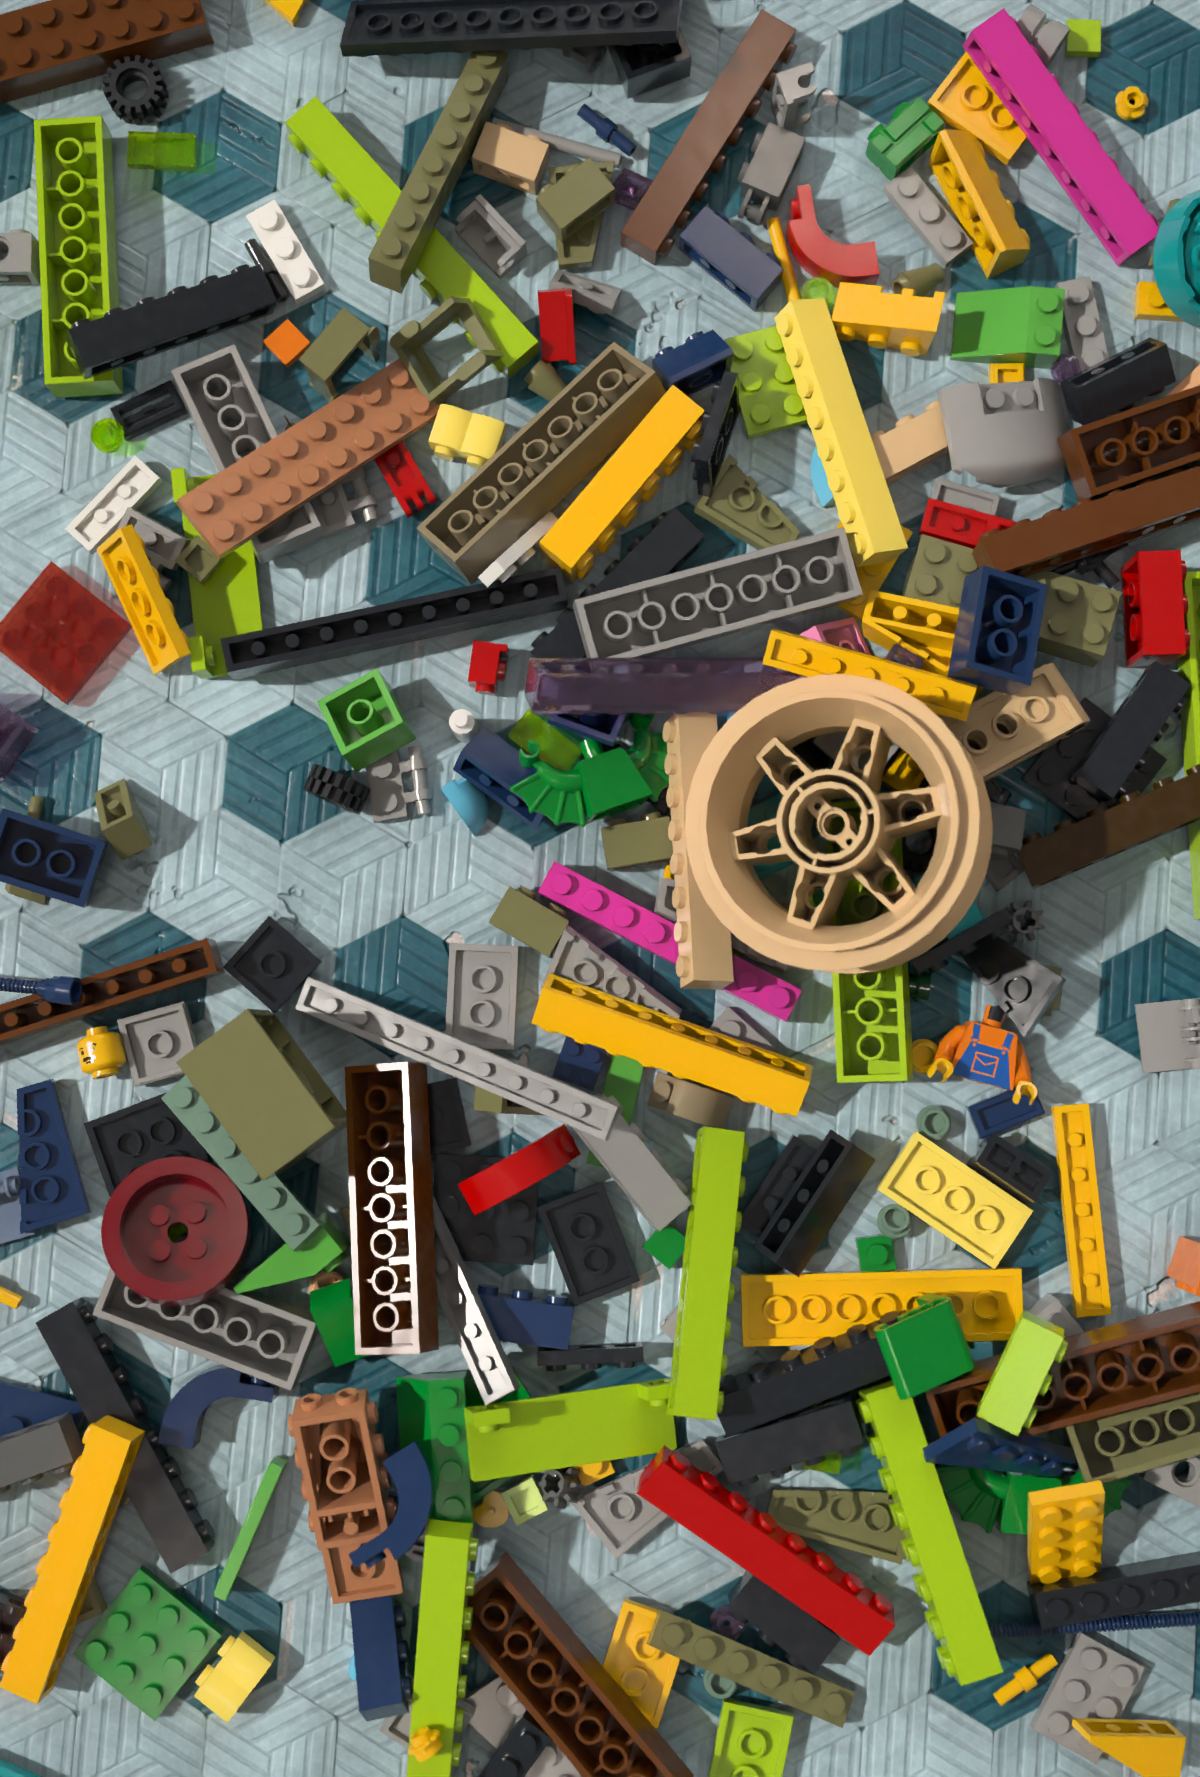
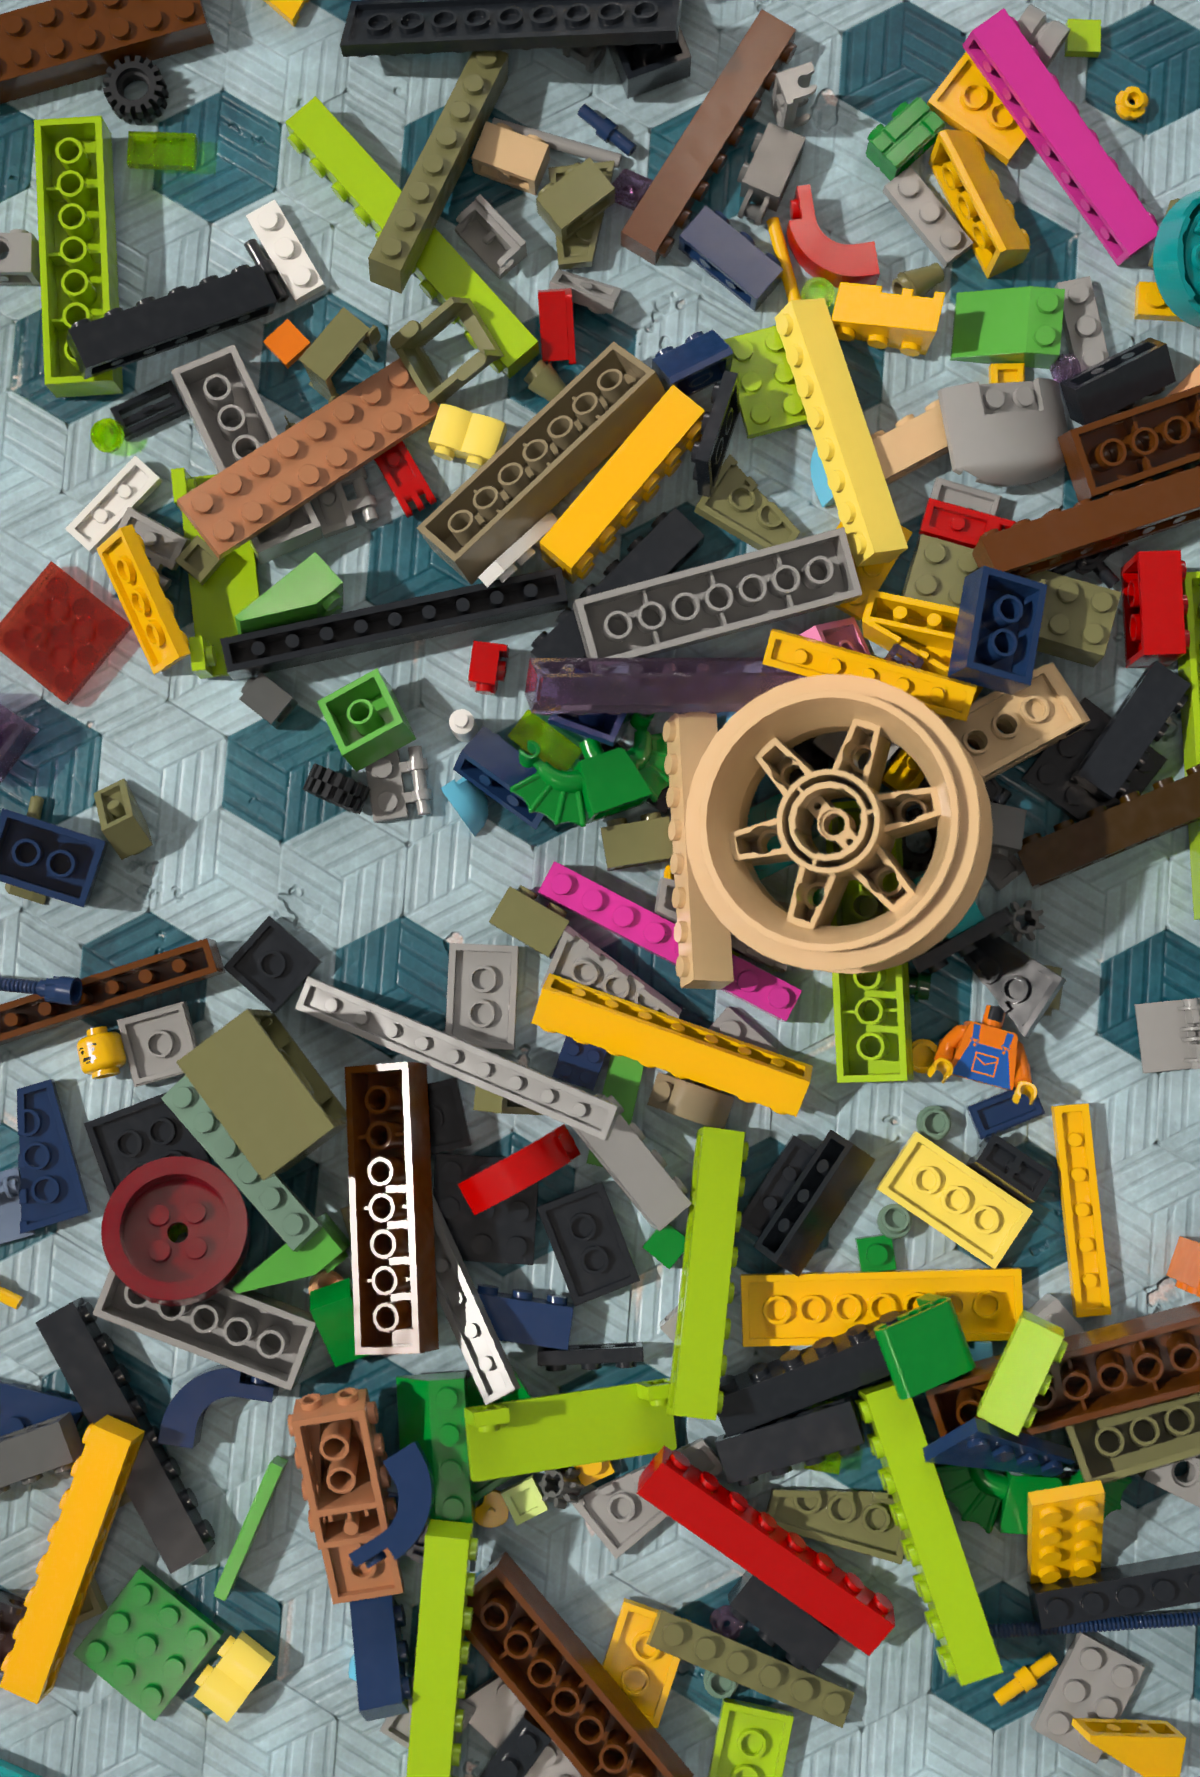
yellow plate [408,1726,443,1762] -> none
none -> bright green slope [235,552,343,635]
none -> dark grey brick [239,673,298,729]

